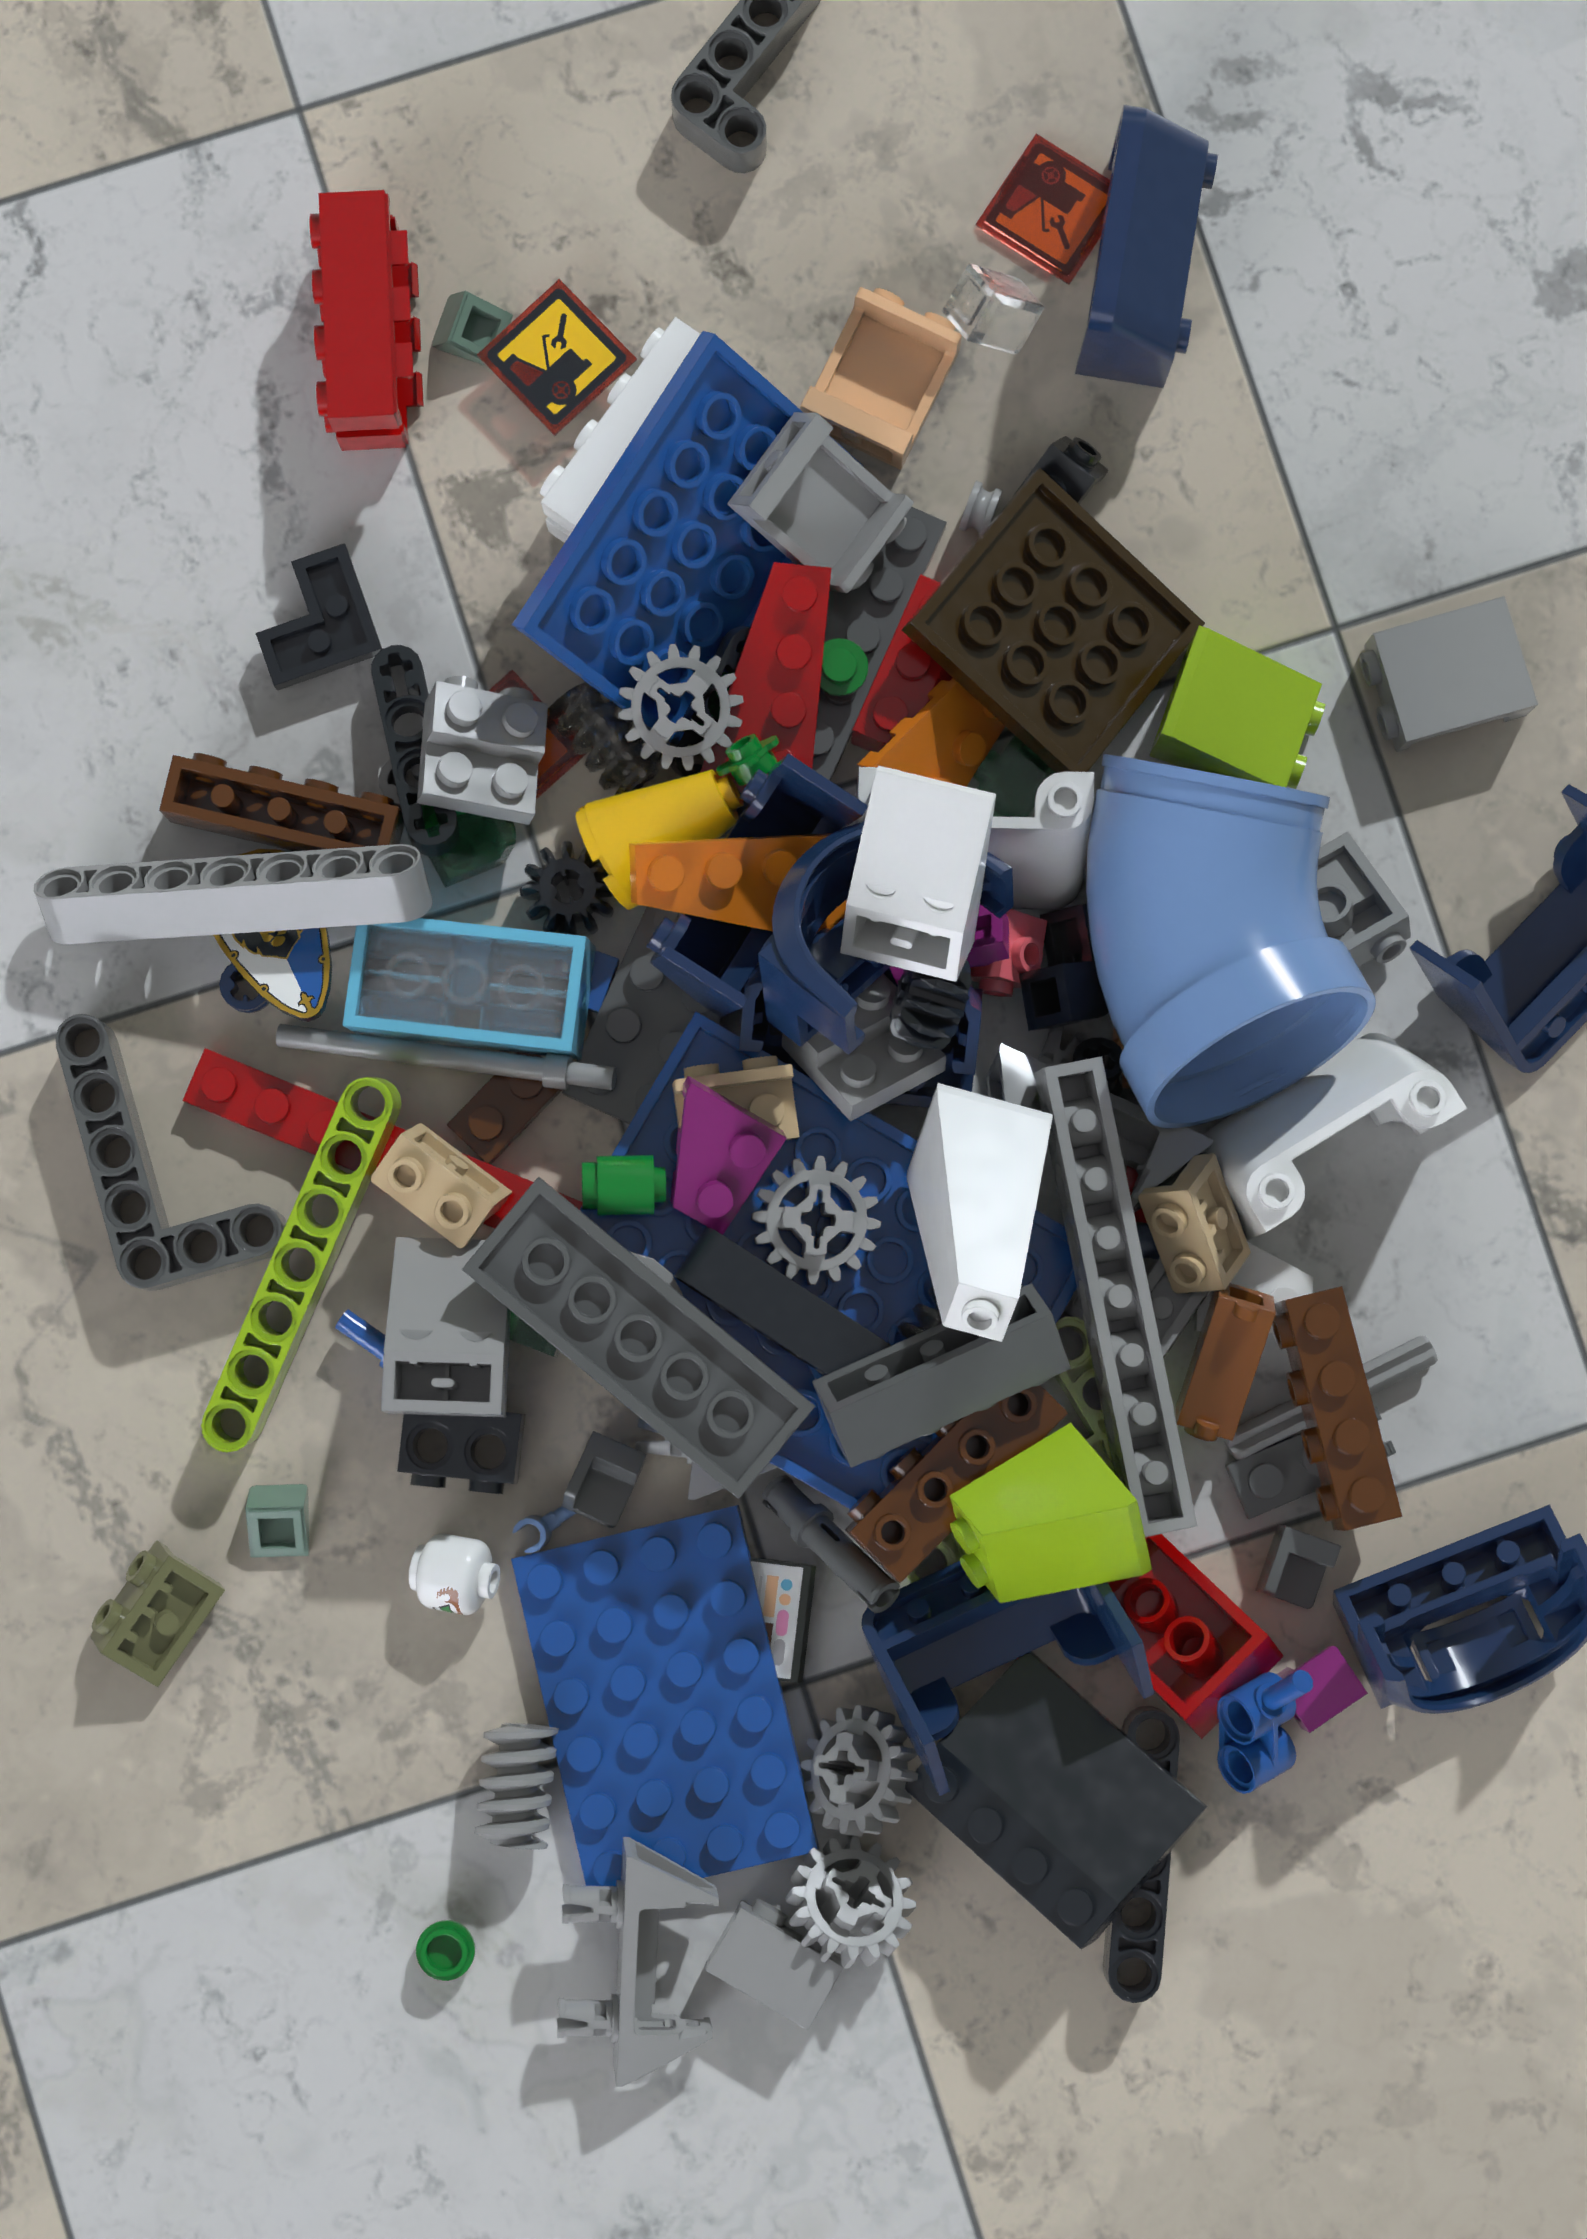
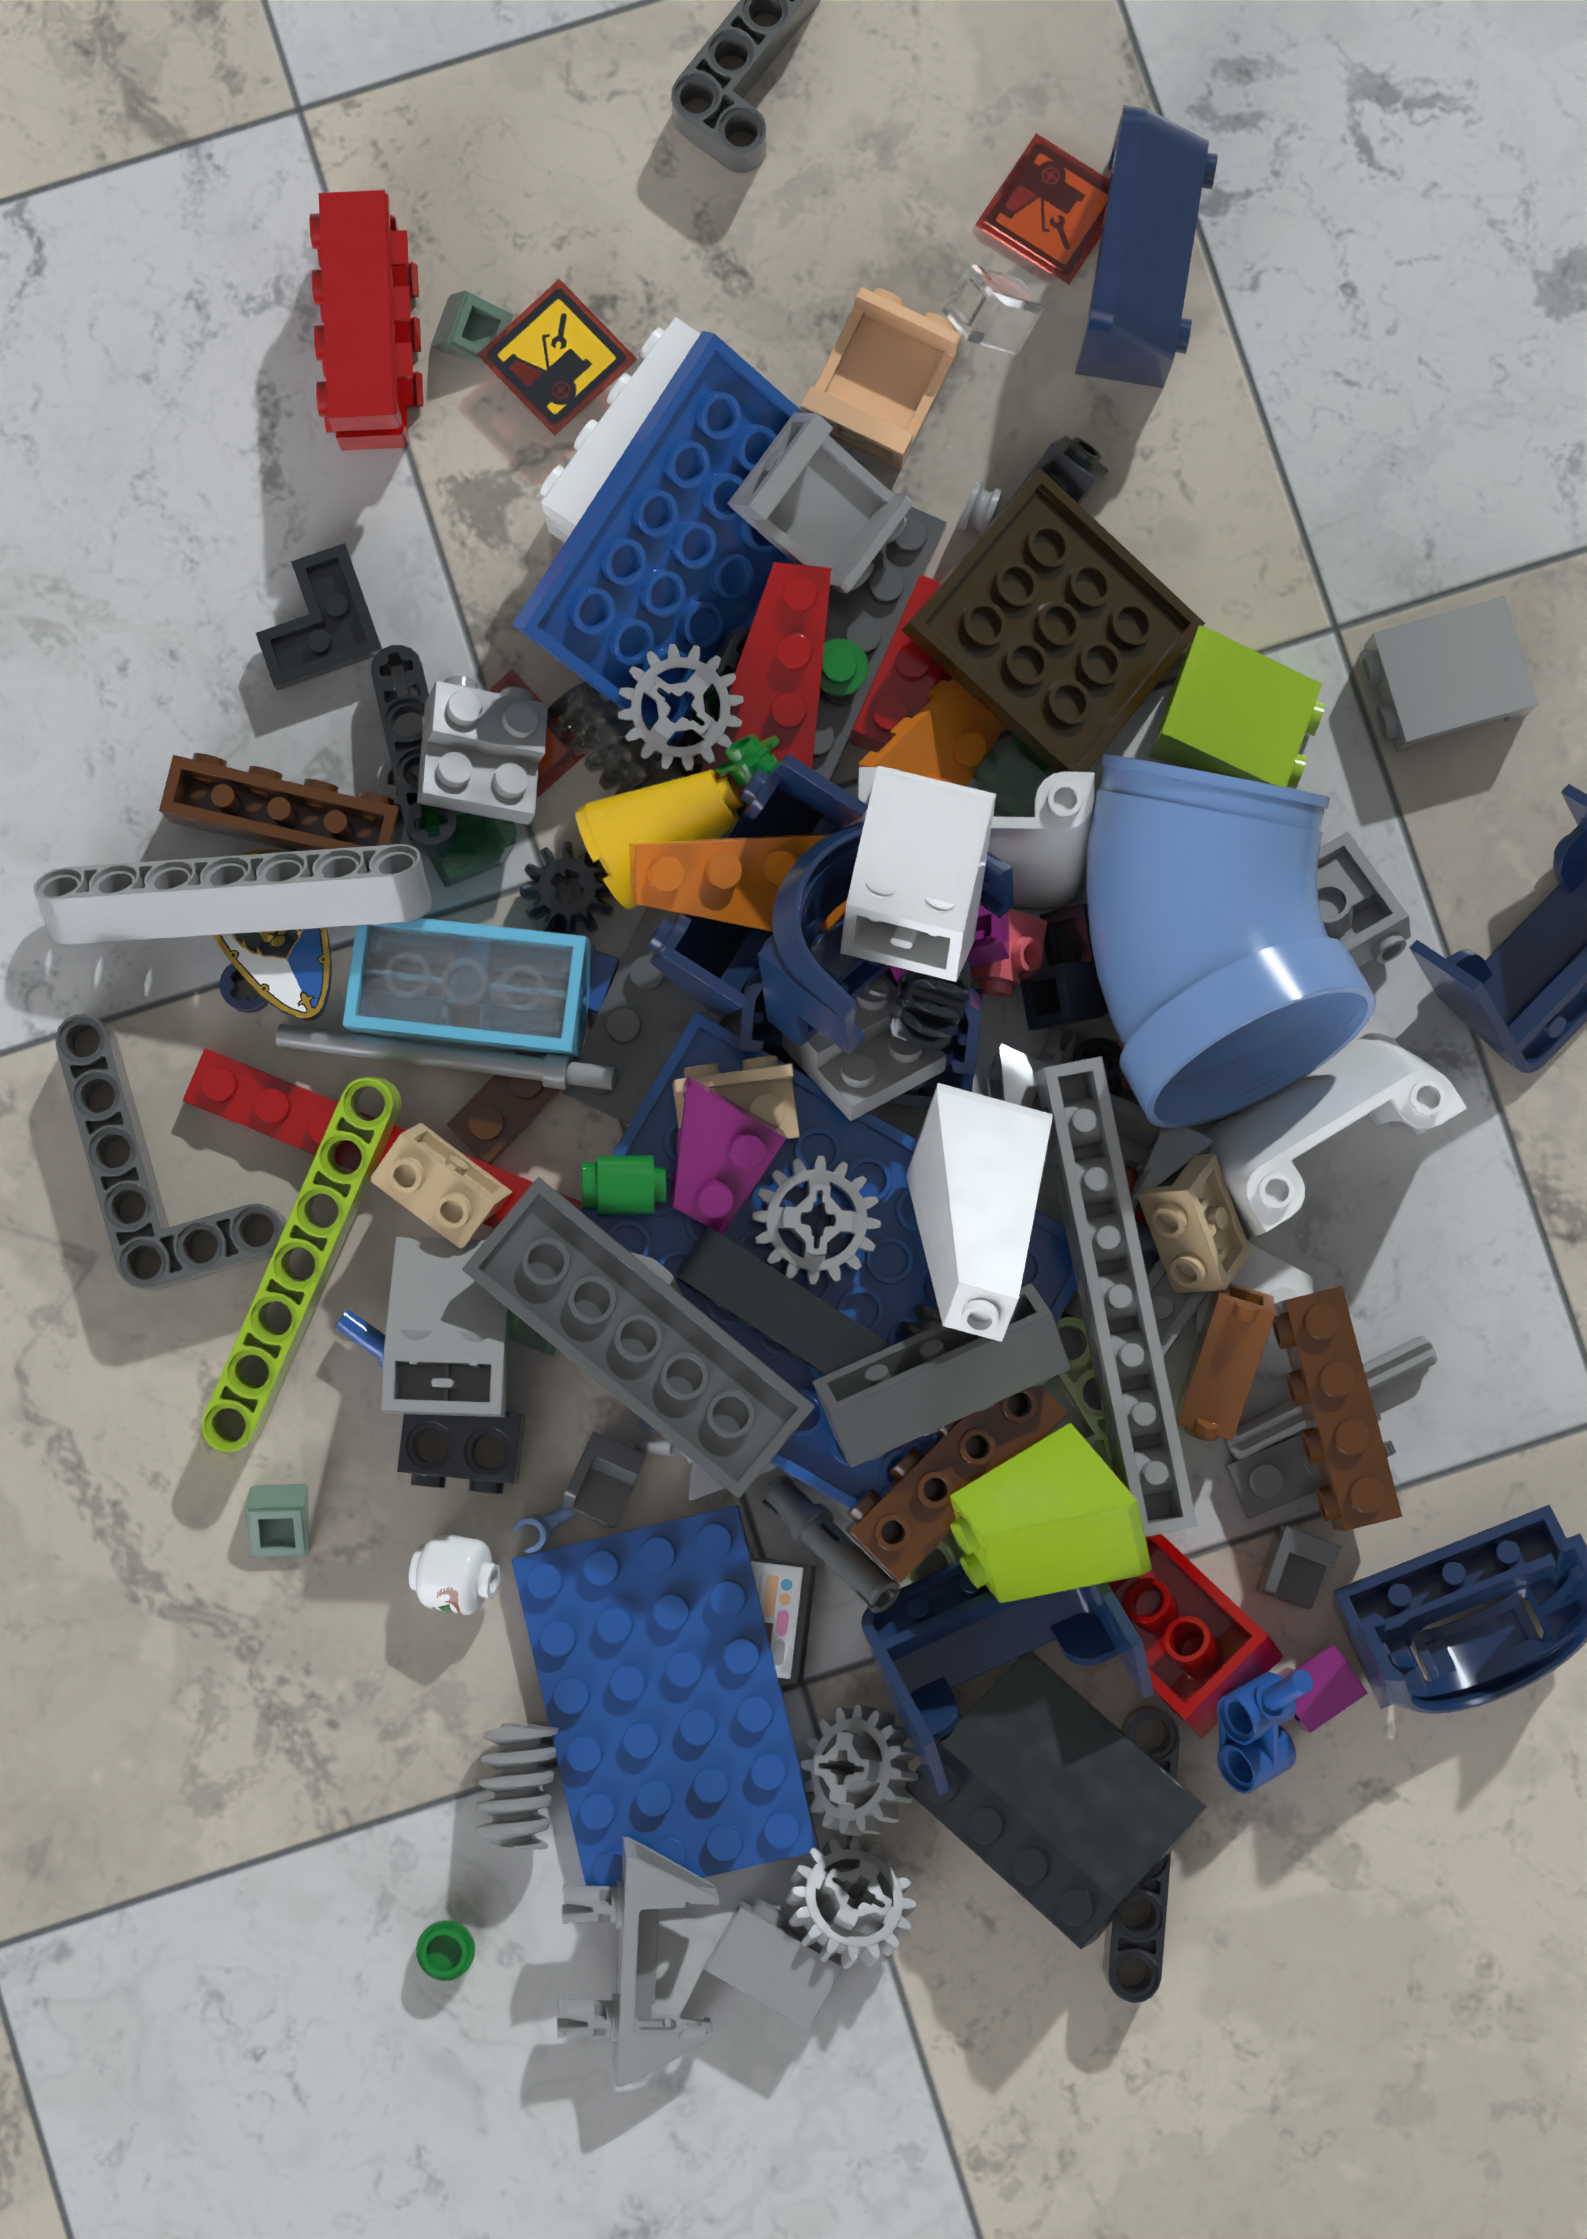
olive bracket [90,1540,225,1687] -> none

